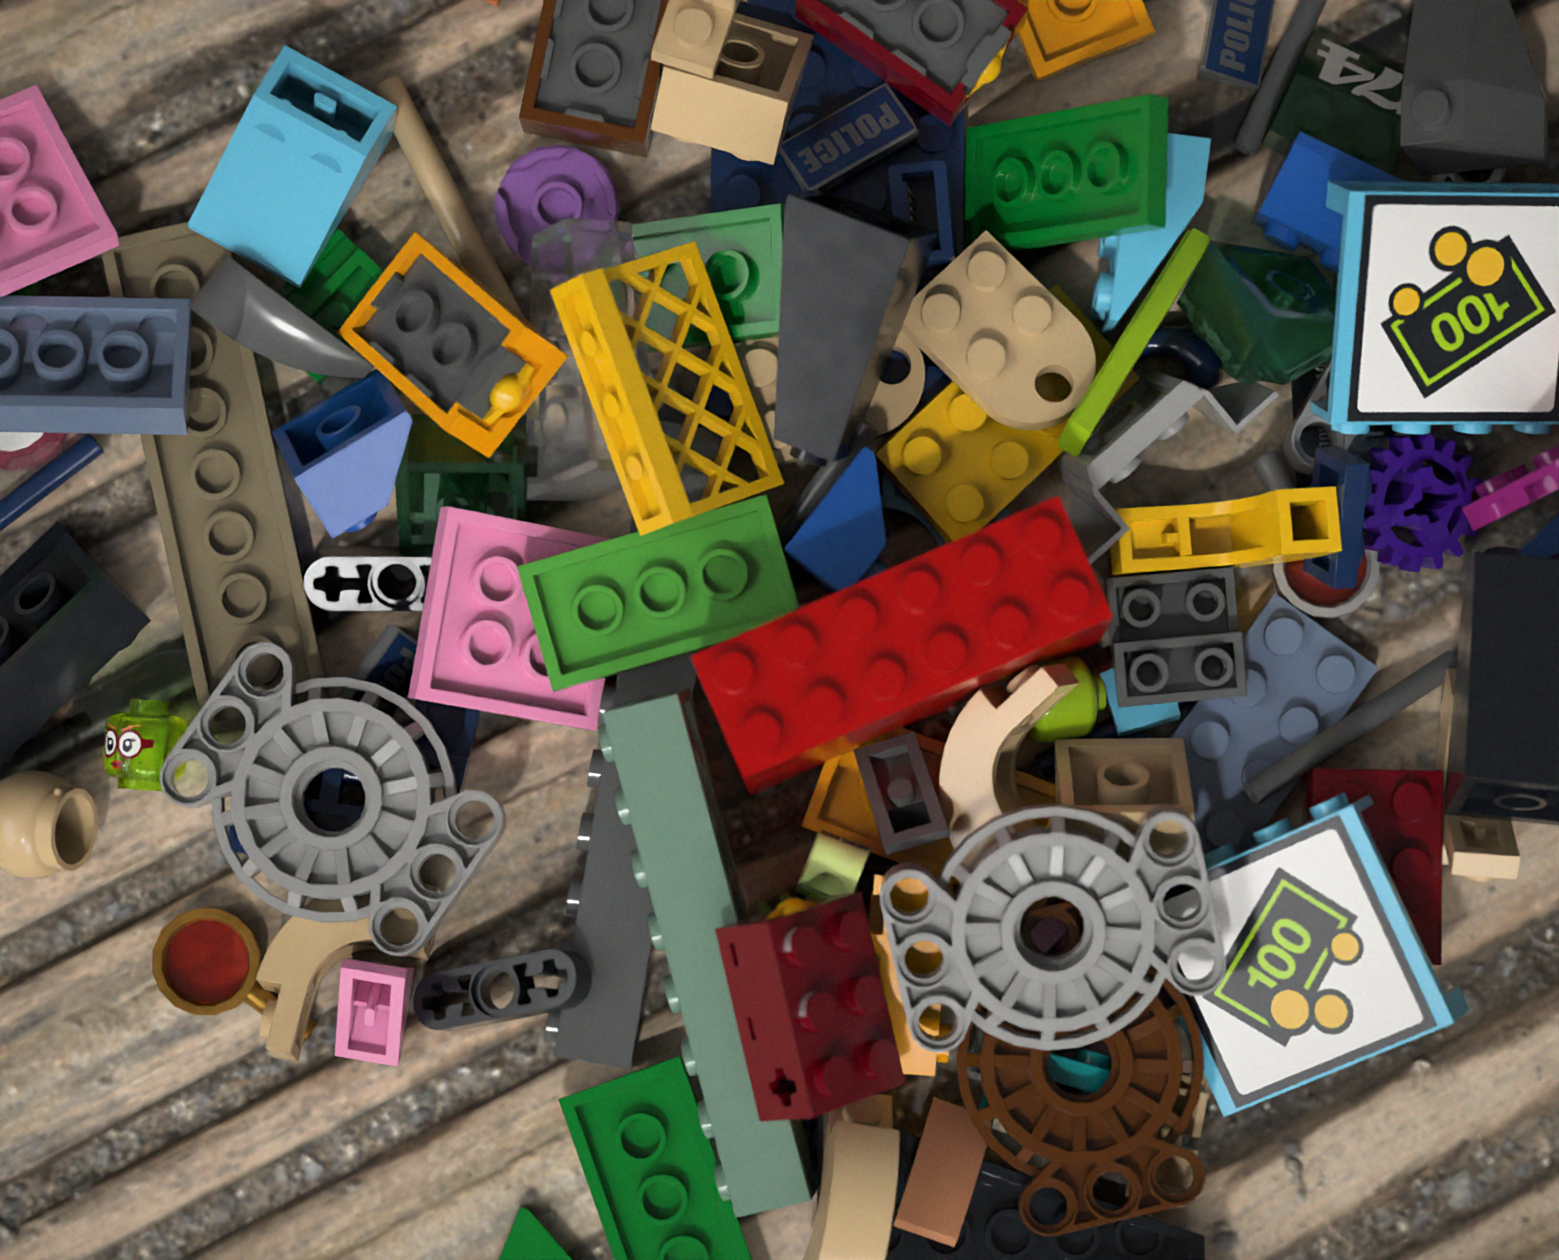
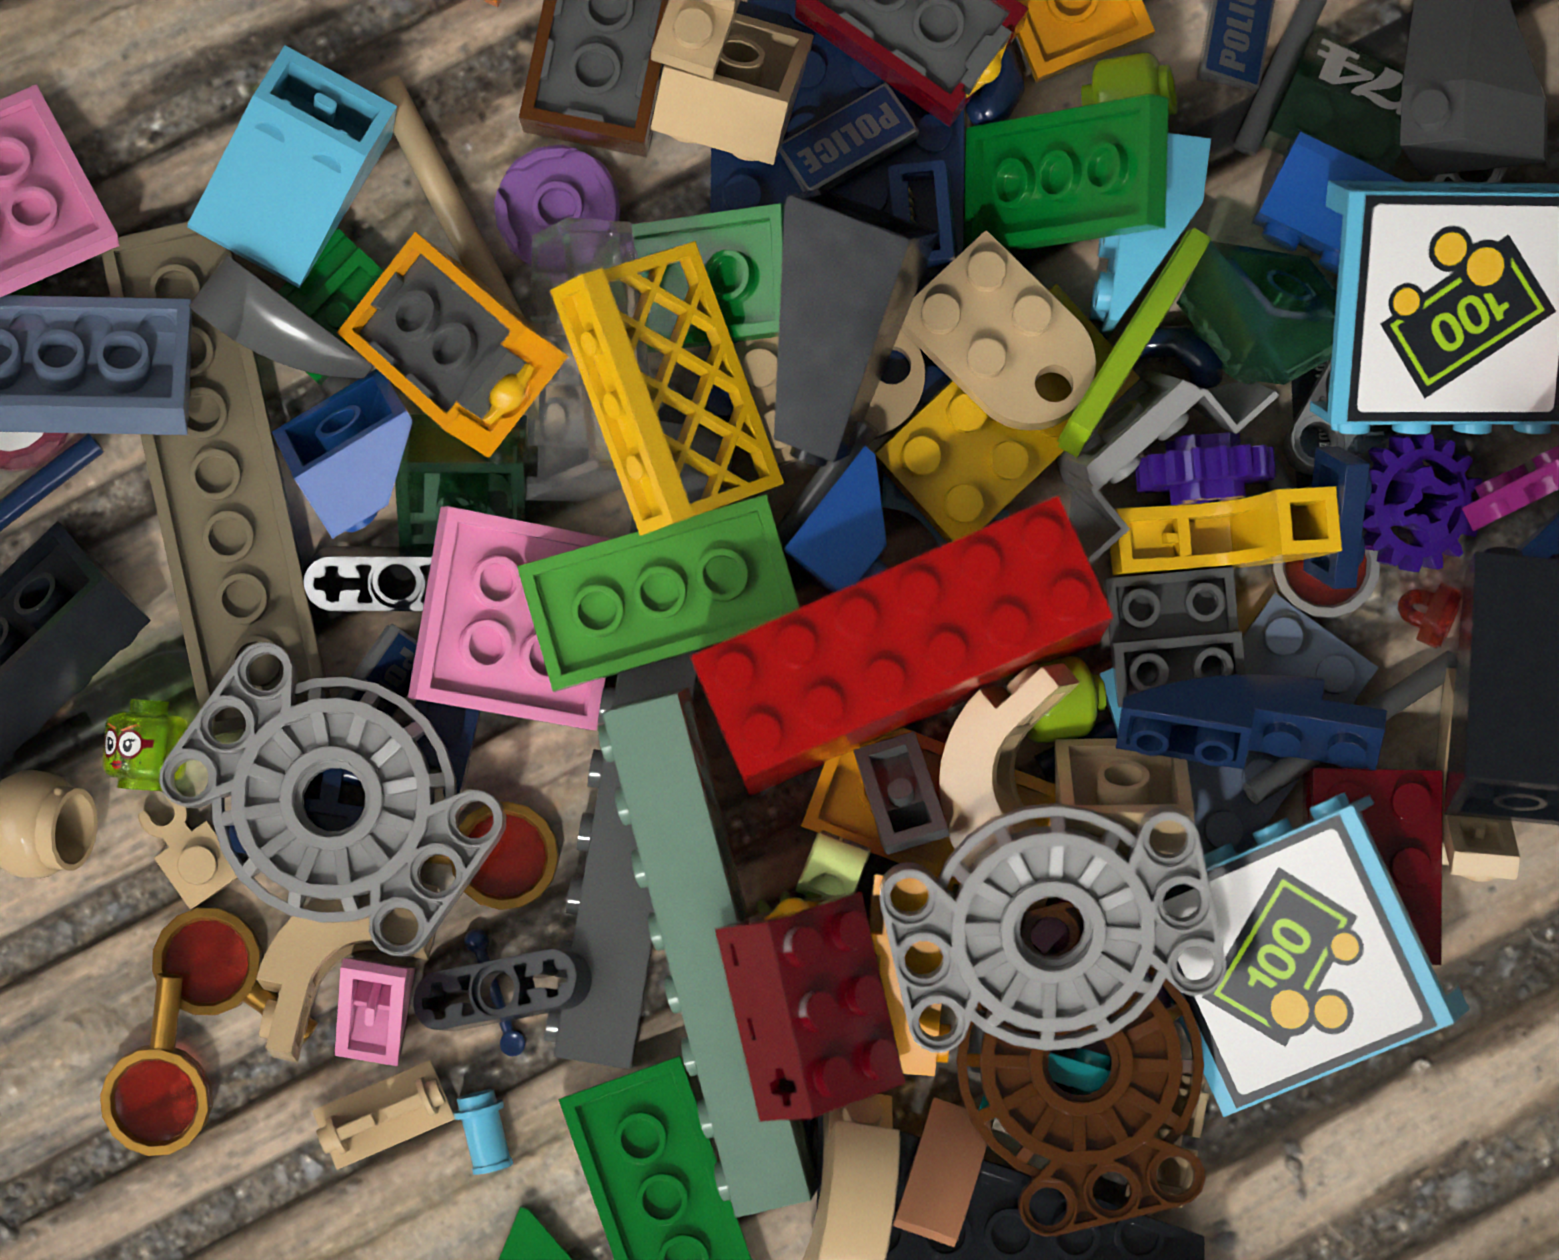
none -> piece [100,973,213,1156]
none -> tan plate [138,795,238,910]
none -> tan hinge [312,1060,455,1170]
none -> piece [424,801,559,910]
none -> medium azure pin [453,1089,513,1175]
none -> dark blue hinge [464,928,526,1057]
none -> dark blue arm [966,43,1025,126]
none -> lime head [1081,52,1178,116]
none -> dark blue slope [1116,674,1387,771]
none -> dark purple gear [1135,432,1277,506]
none -> clear red tile [1397,582,1463,649]

